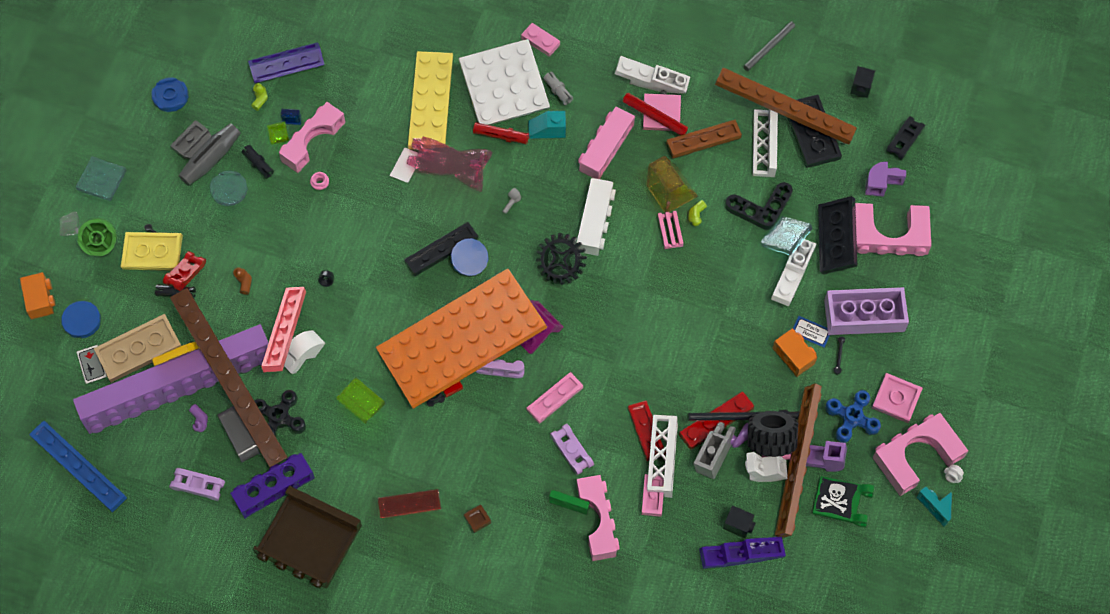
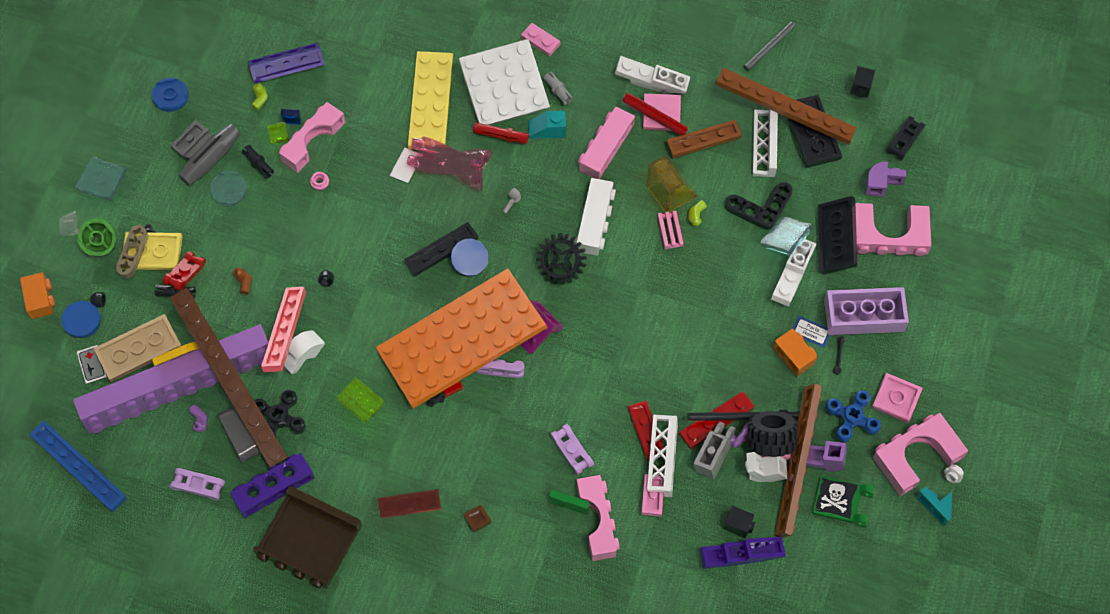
bright pink tile [526,372,583,424] -> none
none -> black hinge [90,292,106,308]
none -> dark tan beam [116,225,149,279]

